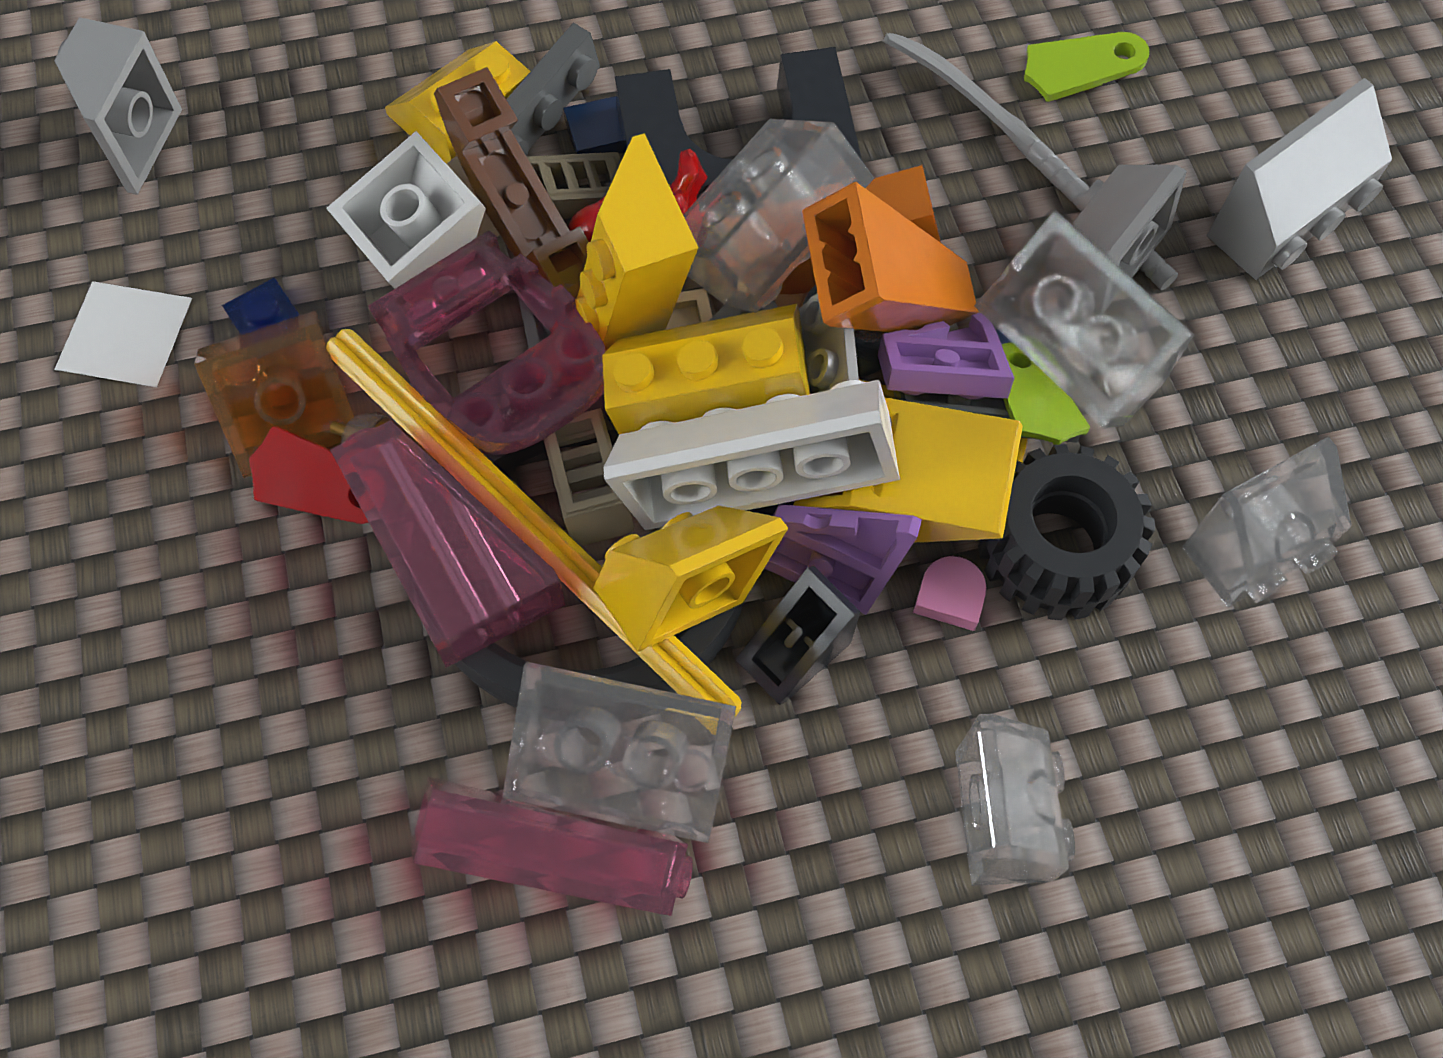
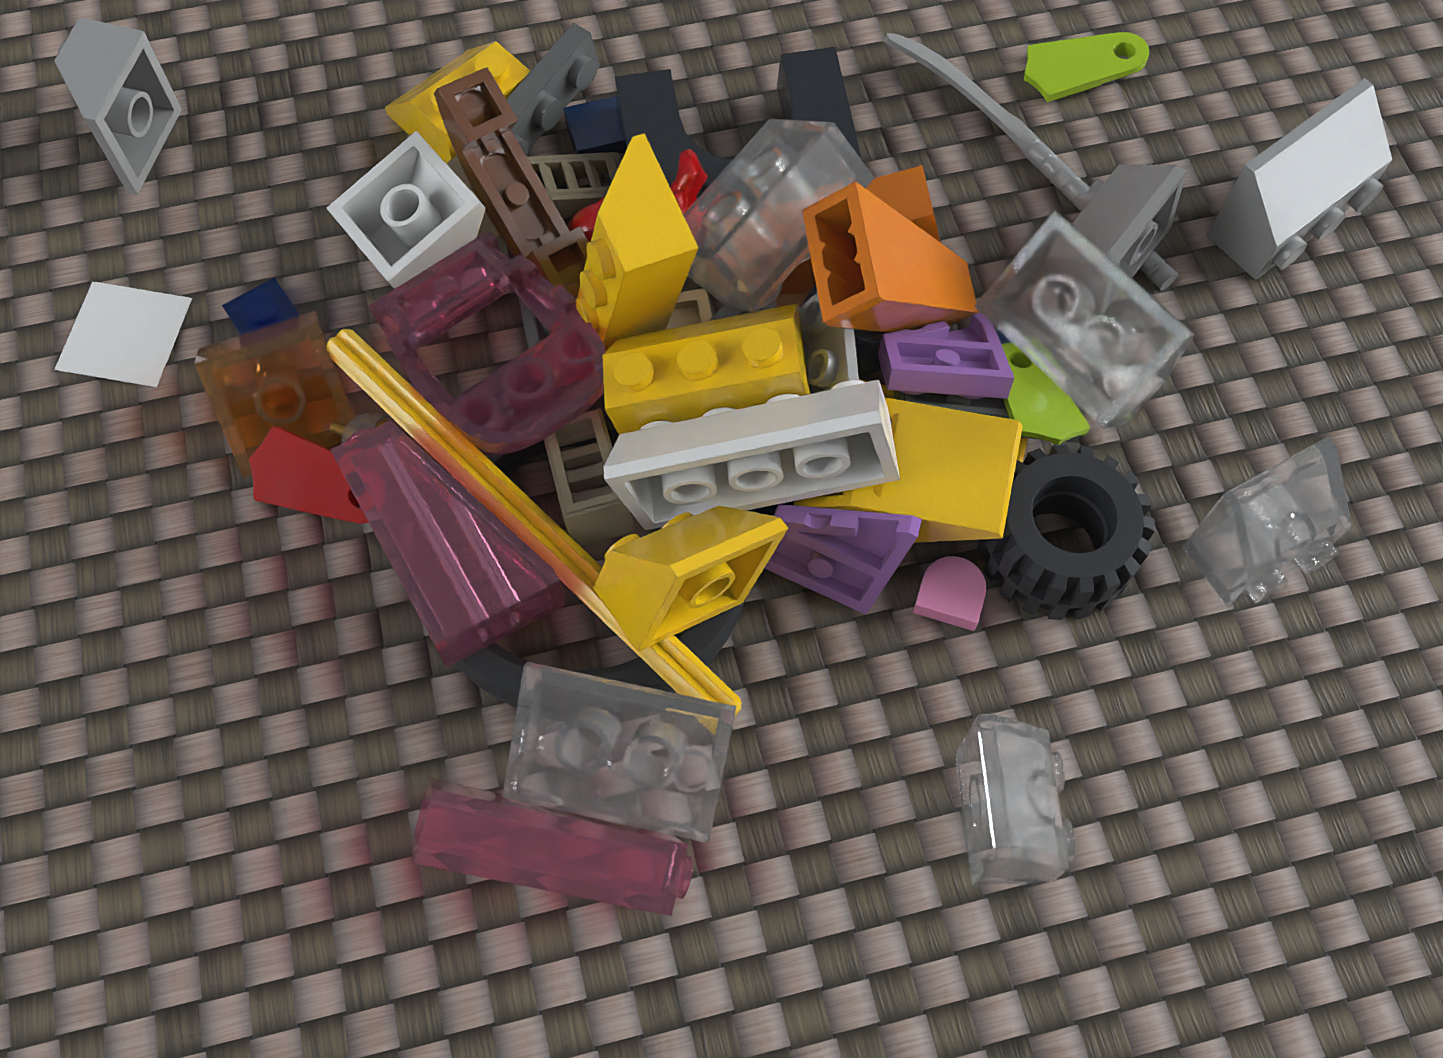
black slope [735,565,860,705] -> none

